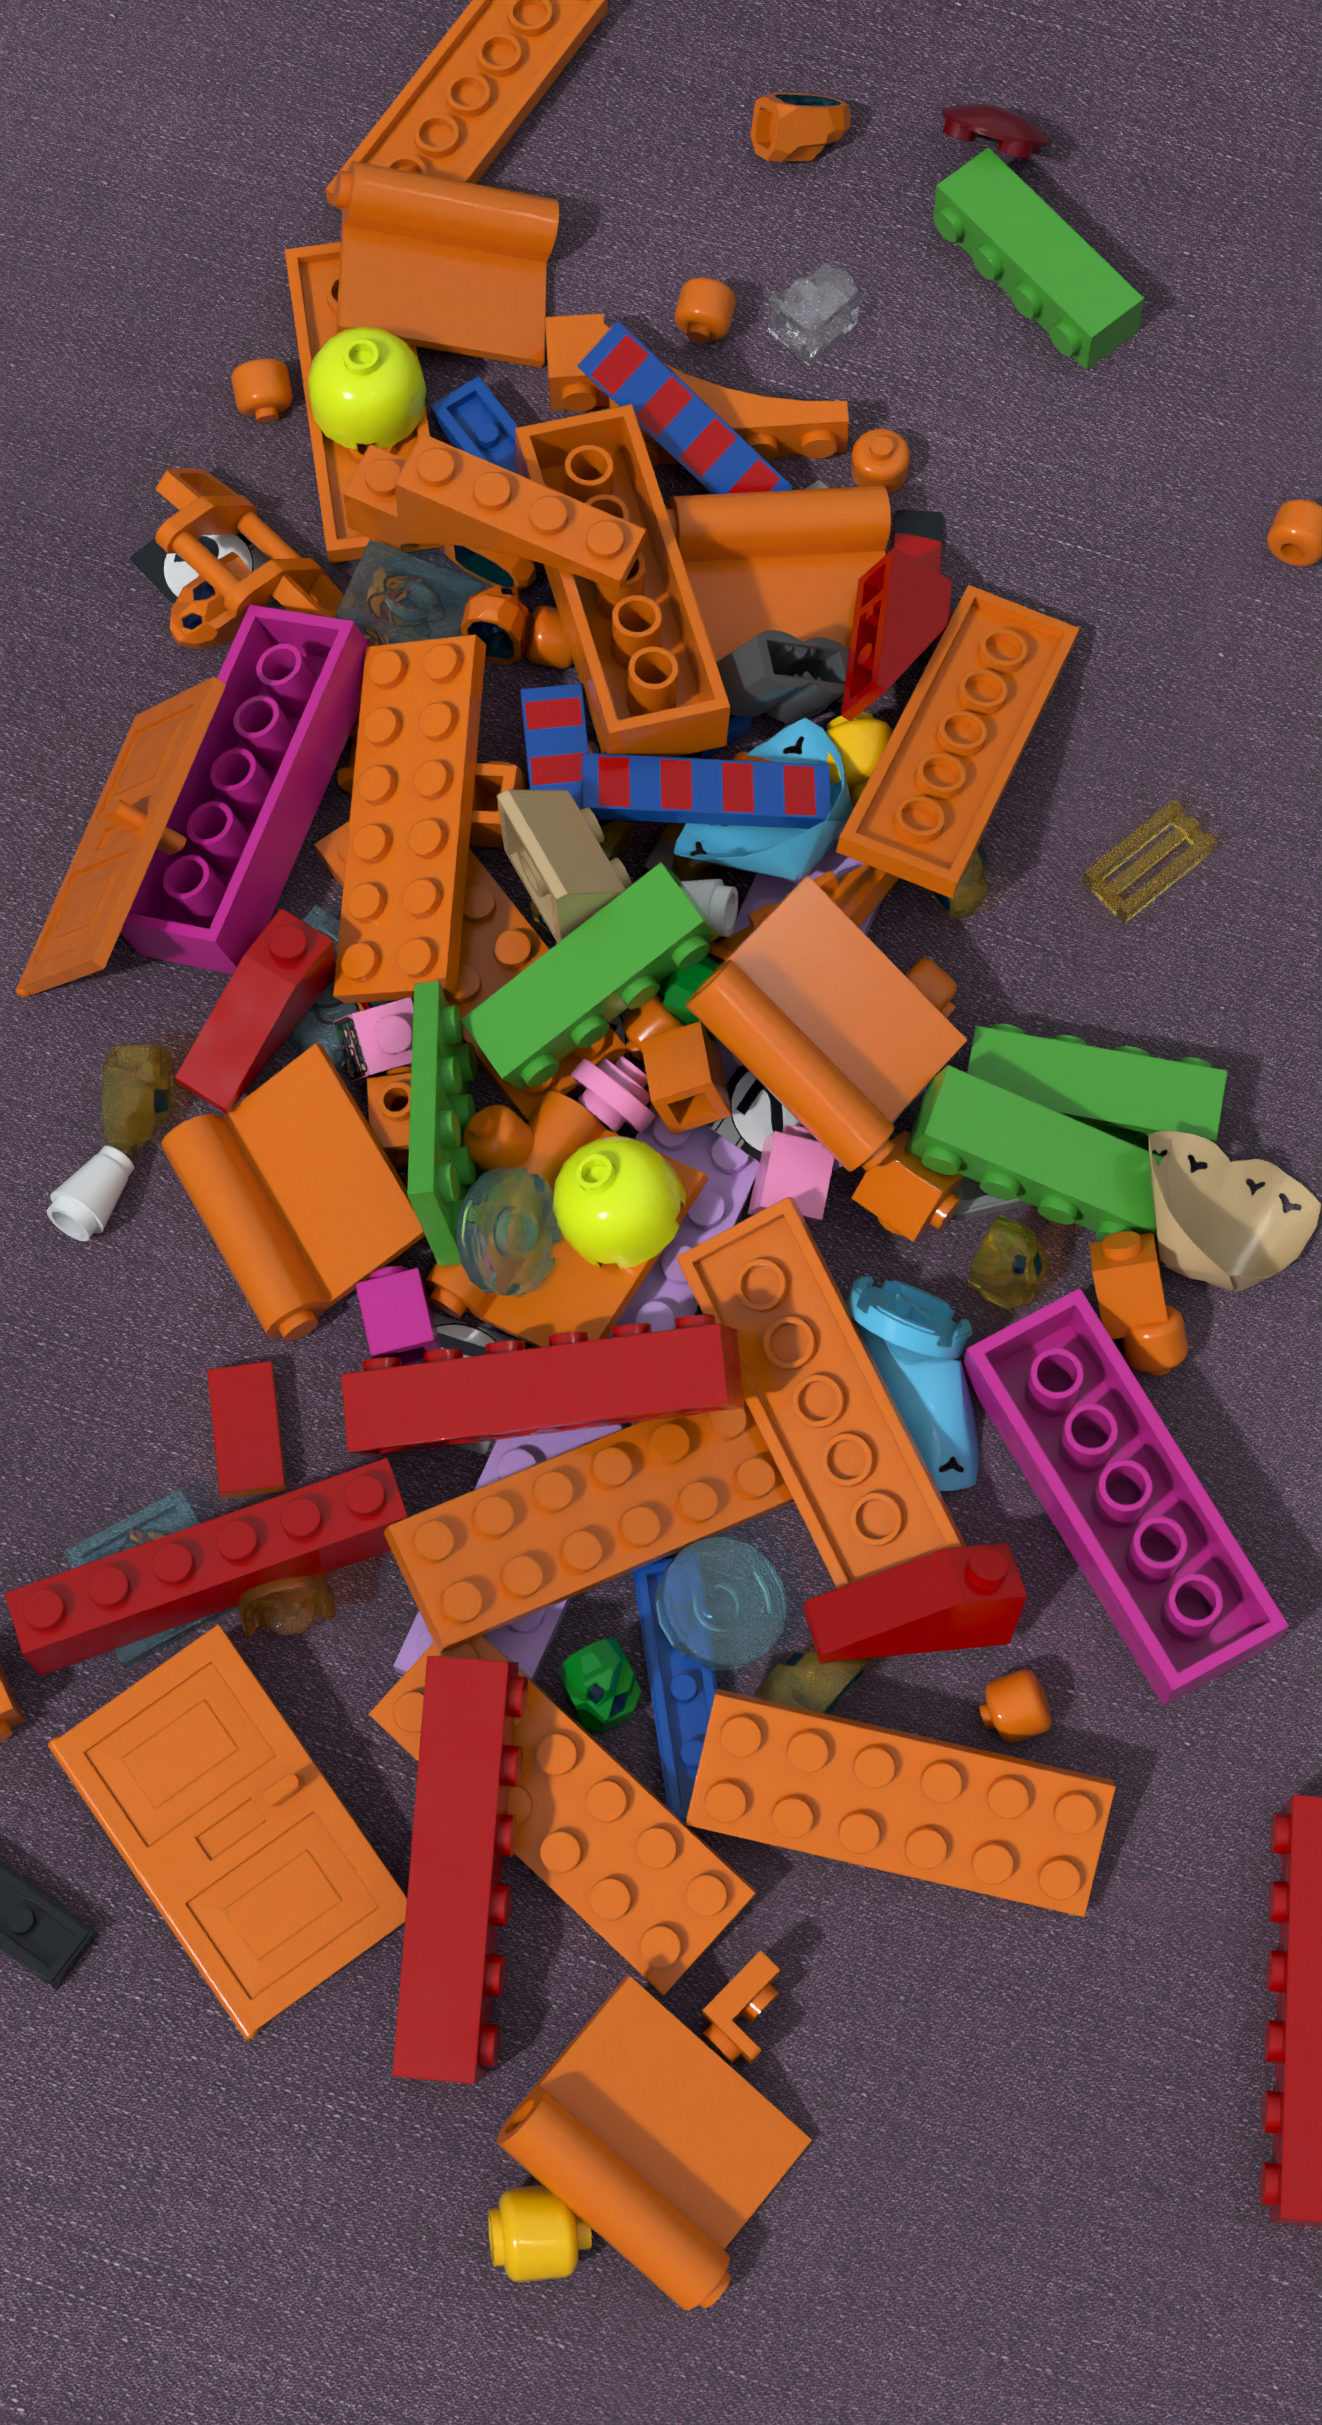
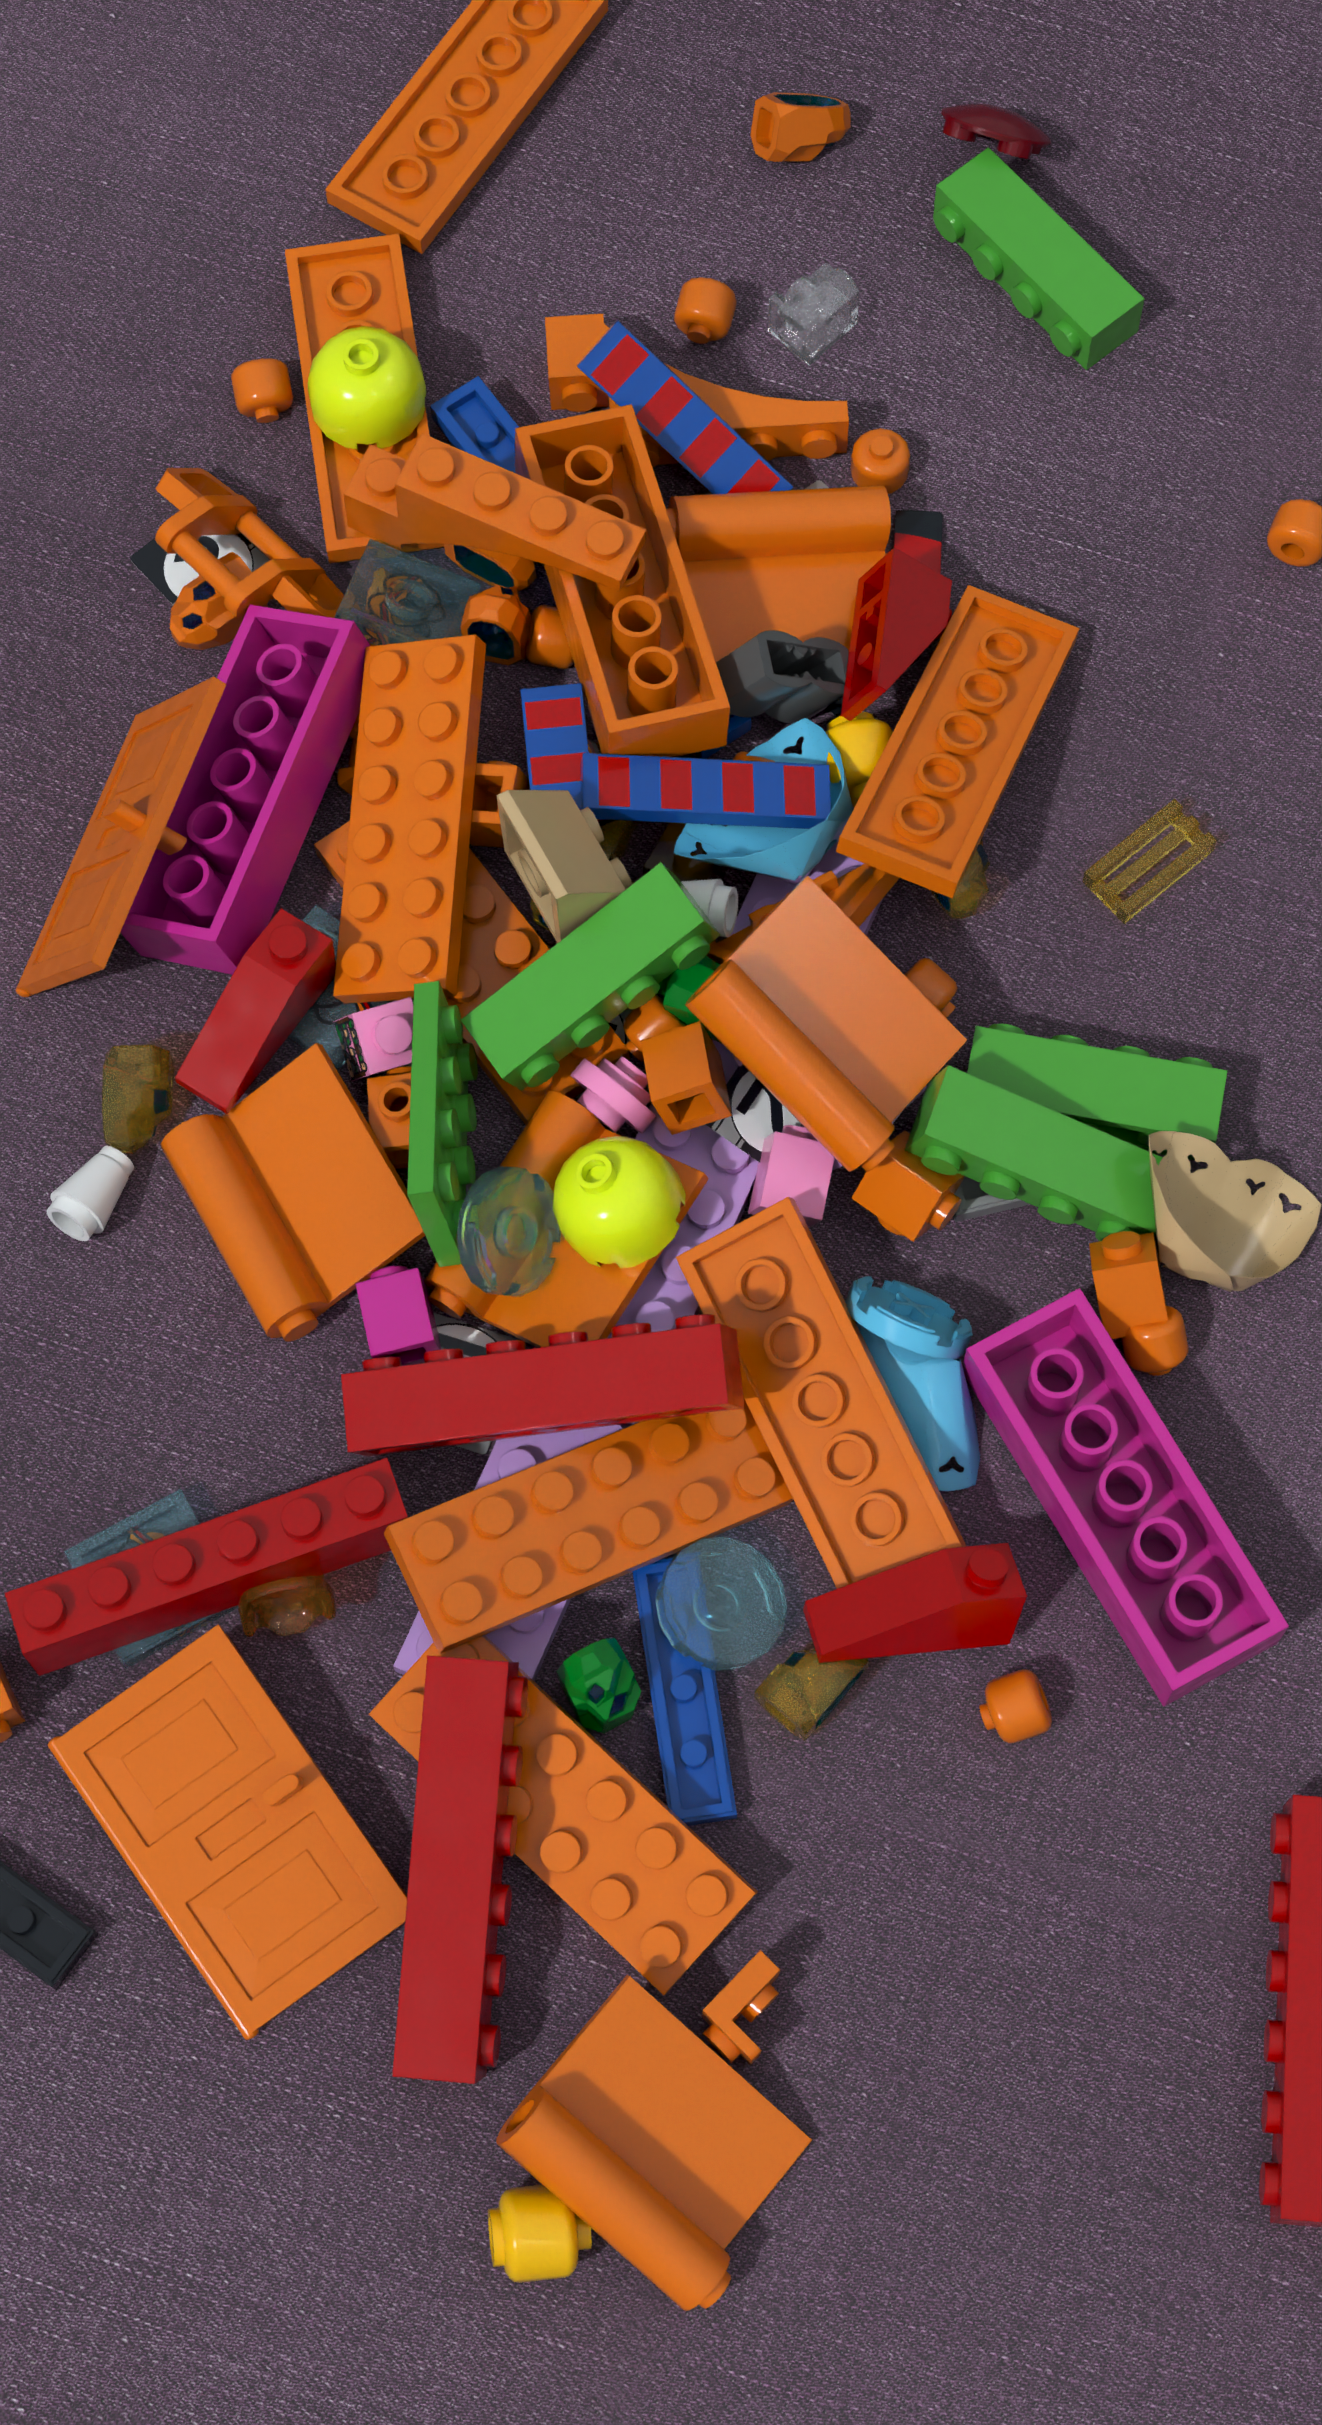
red tile [207,1361,287,1500] -> none
orange door [333,161,559,368] -> none
orange piece [462,1105,533,1176] -> none
orange plate [685,1689,1116,1917] -> none
clear yellow rock [968,1215,1049,1310] -> none

